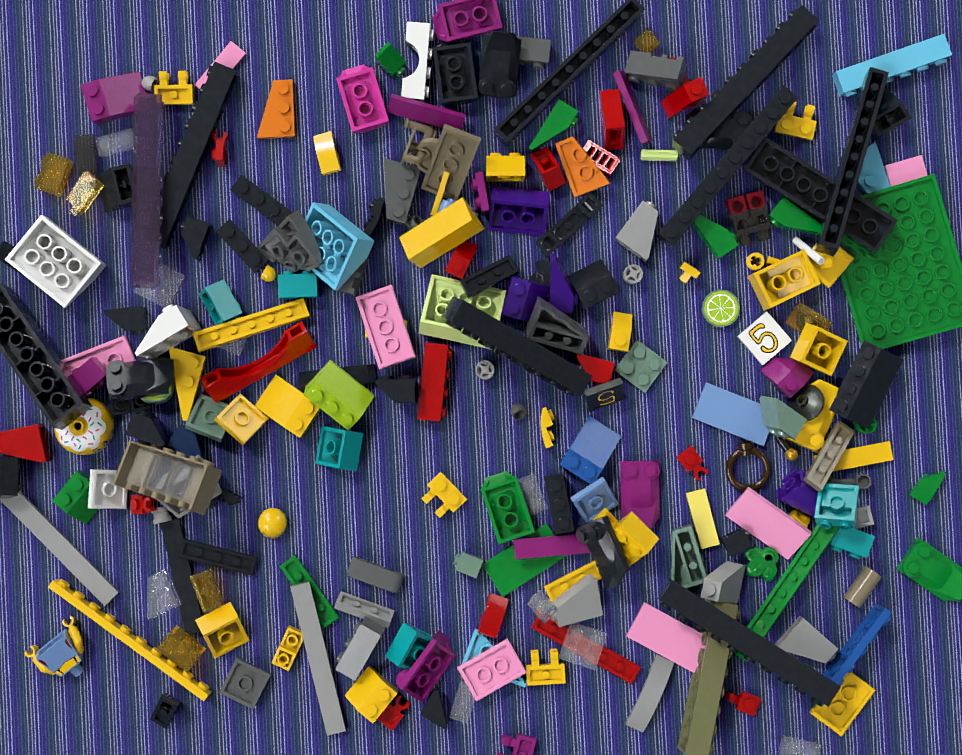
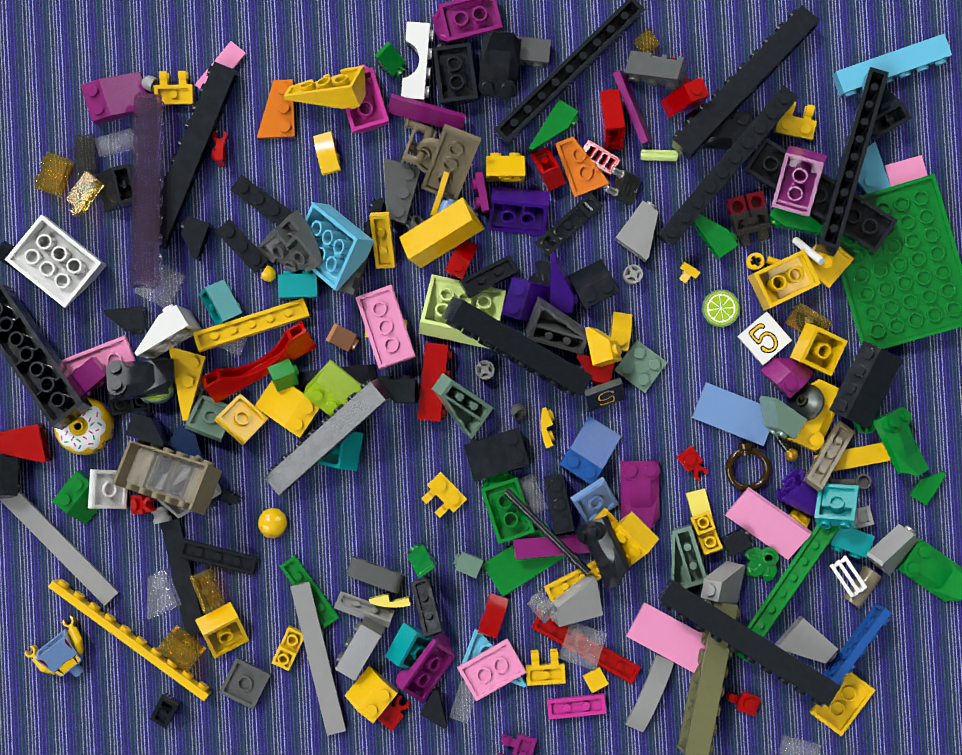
none -> brick [264,378,392,496]
none -> green brick [267,359,300,392]
none -> yellow wedge [283,66,366,109]
none -> nougat slope [326,323,359,353]
none -> yellow plate [369,212,396,269]
none -> light yellow slope [369,593,411,608]
none -> green slope [407,543,437,578]
none -> black plate [411,576,444,638]
none -> sand green wedge [432,373,493,439]
none -> black slope [464,428,530,482]
none -> black bar [503,488,591,575]
none -> dark pink plate [547,693,606,720]
none -> yellow tile [582,667,609,693]
none -> yellow slope [585,327,622,367]
none -> pearl dark grey piece [604,167,641,205]
none -> yellow slope [690,511,723,556]
none -> magenta slope [771,145,828,217]
none -> tile [830,556,868,599]
none -> light grey slope [866,524,918,576]
none -> green slope [873,407,930,477]

